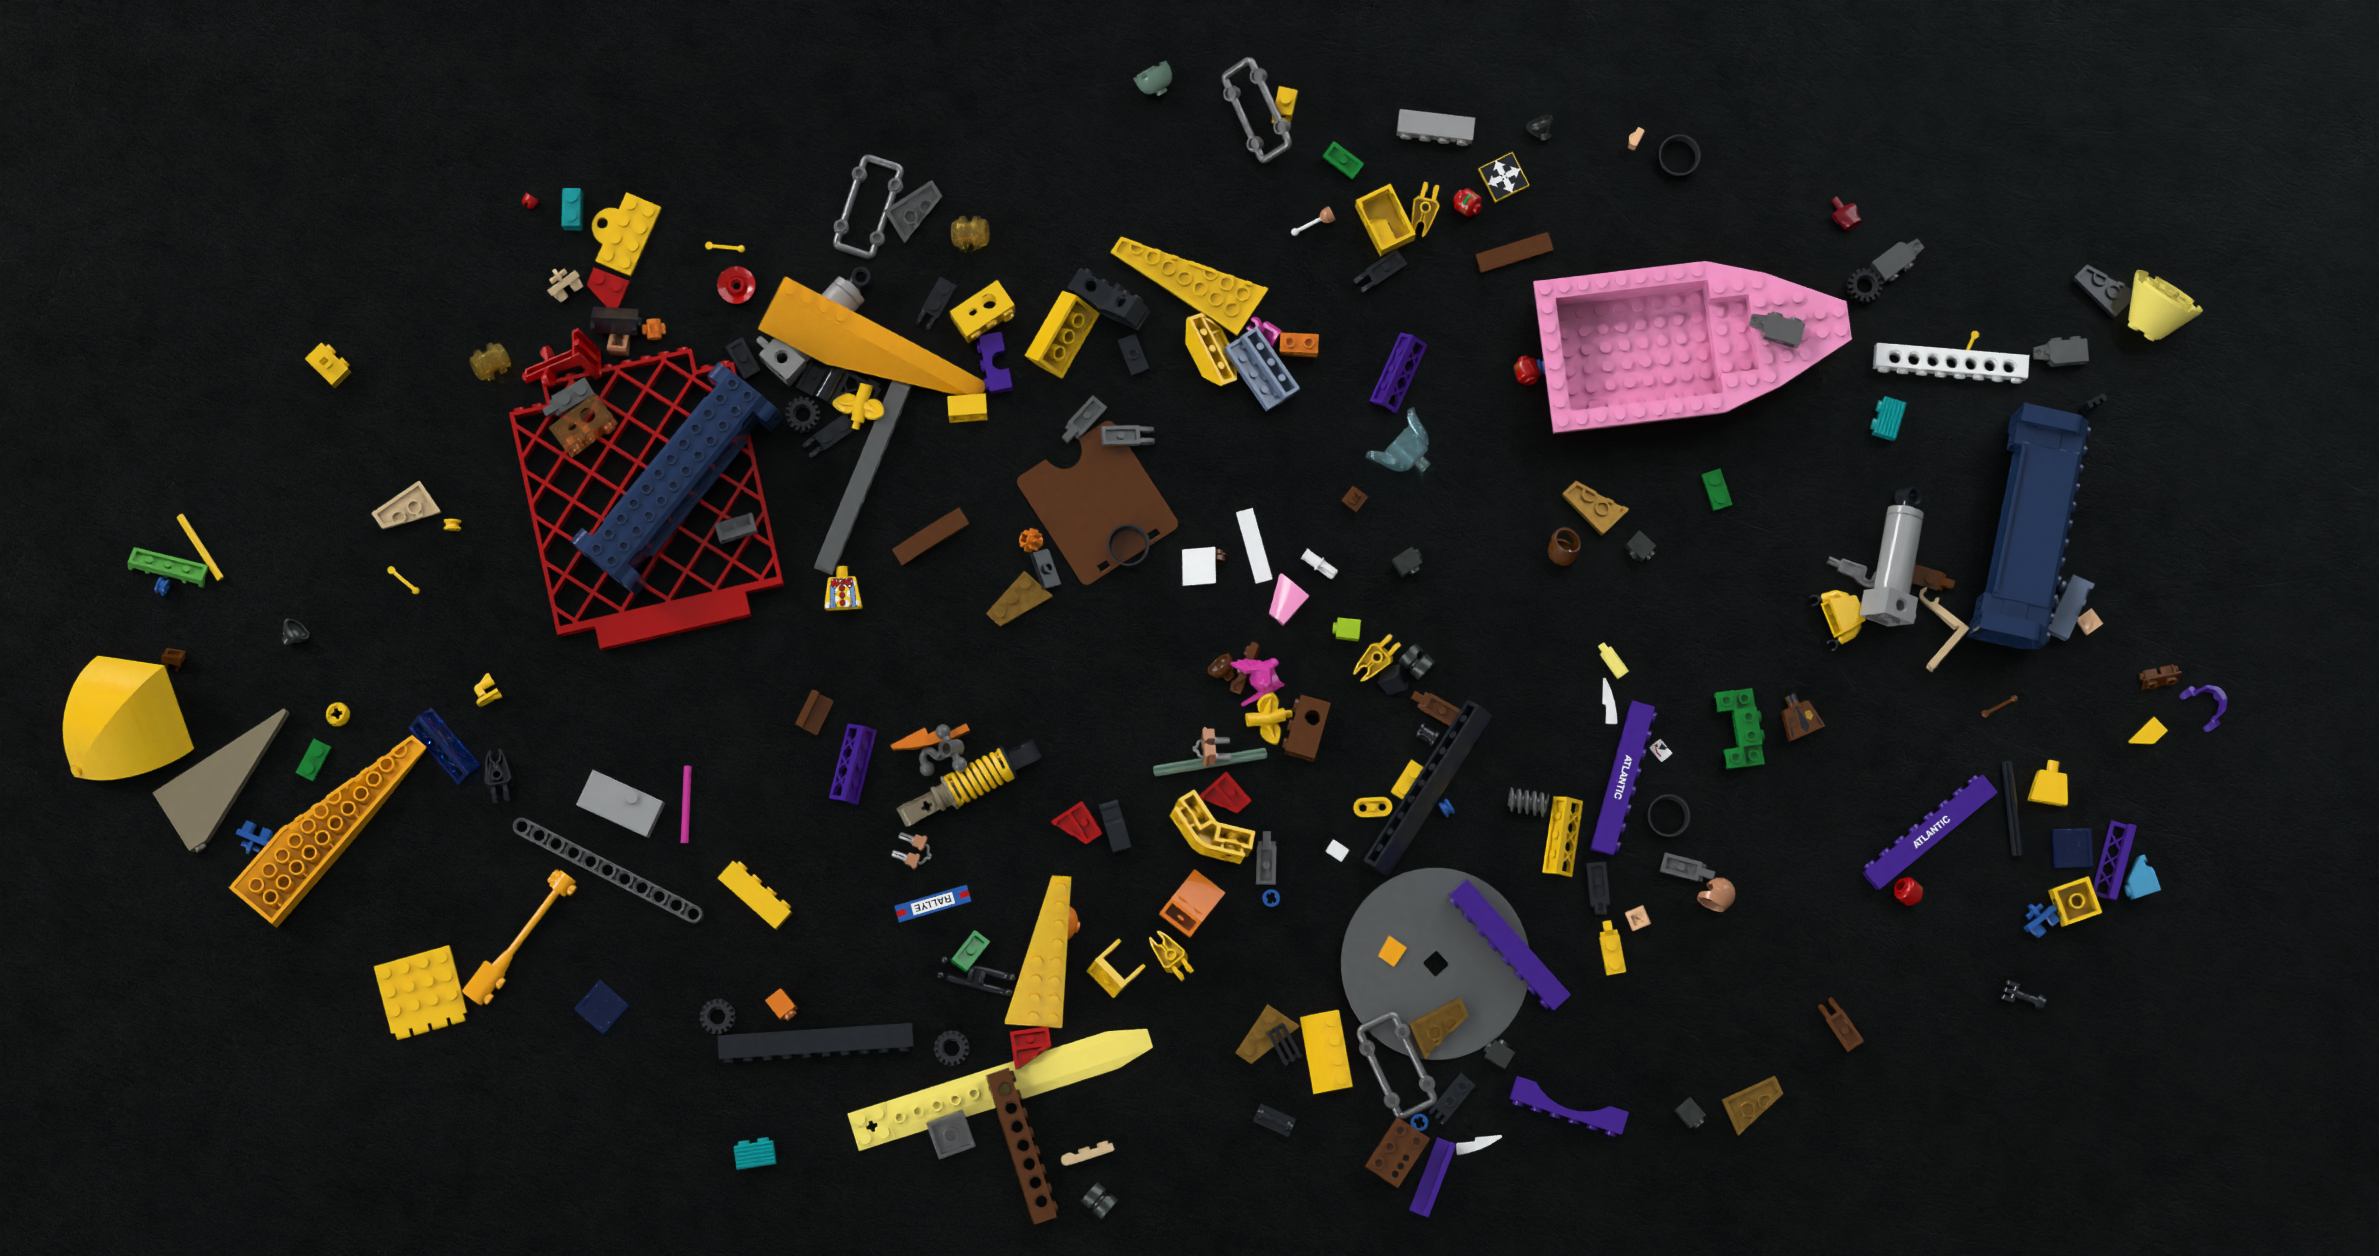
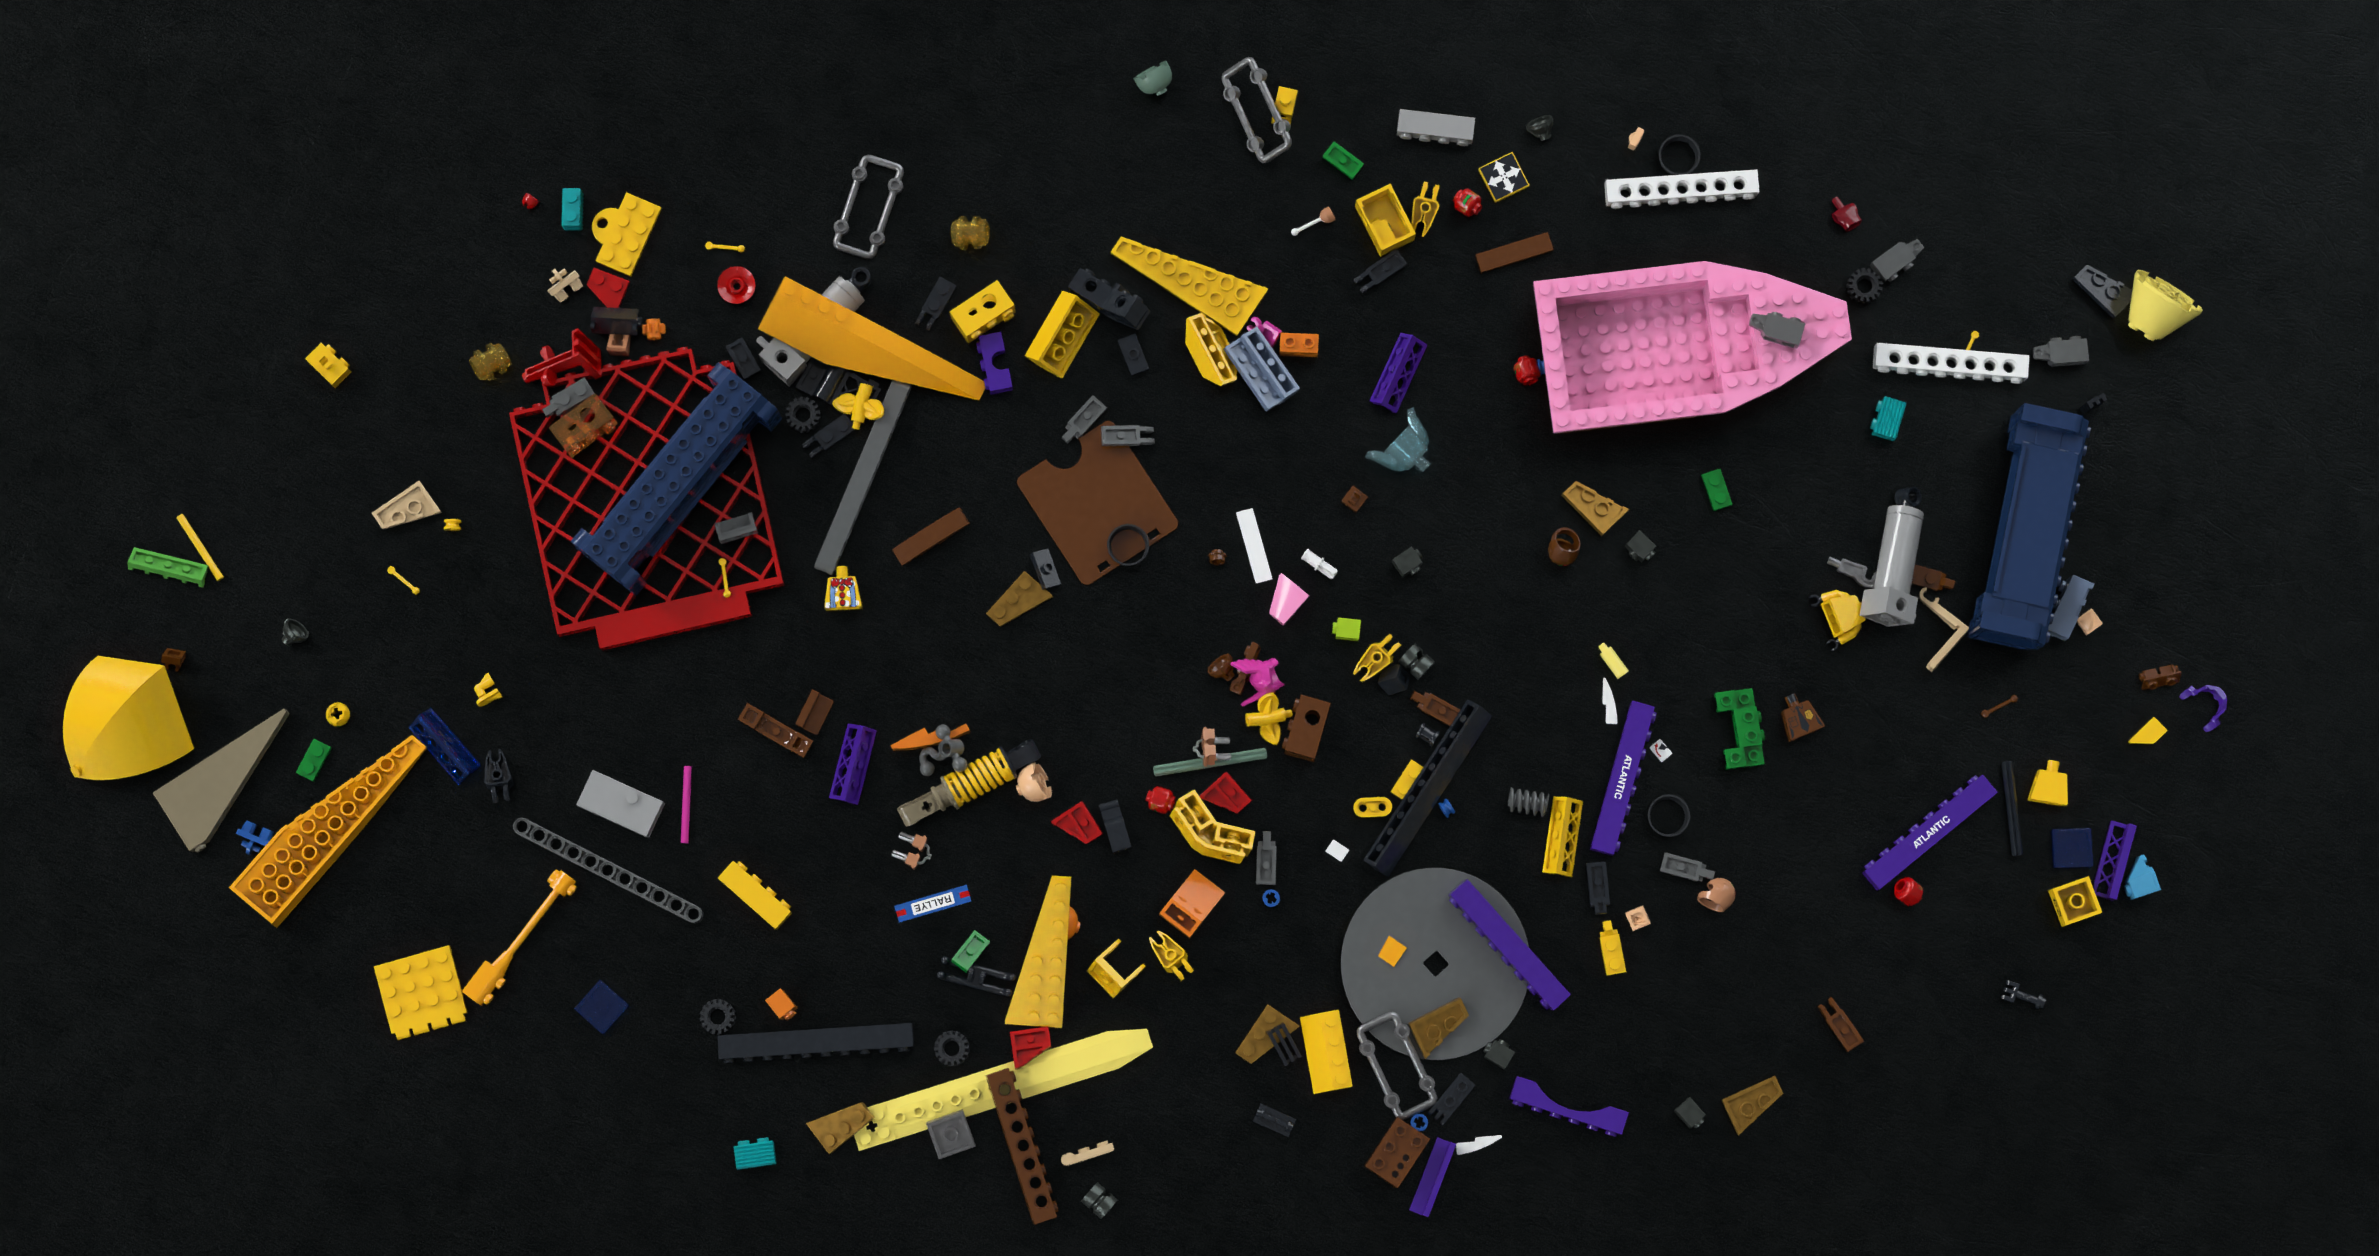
blue bush [154,577,171,596] -> none
dark grey wing [884,180,942,243] -> none
yellow hinge [947,393,988,423] -> none
orange gear [1019,528,1043,553] -> none
white sticker [1182,547,1216,586] -> none
blue hips [2024,903,2060,938] -> none
none -> yellow hinge [719,558,731,598]
none -> reddish brown slope [738,703,814,758]
none -> pearl gold wing [806,1102,875,1154]
none -> light nougat cylinder [1016,762,1052,802]
none -> red head [1146,786,1176,814]
none -> white brick [1604,170,1759,209]

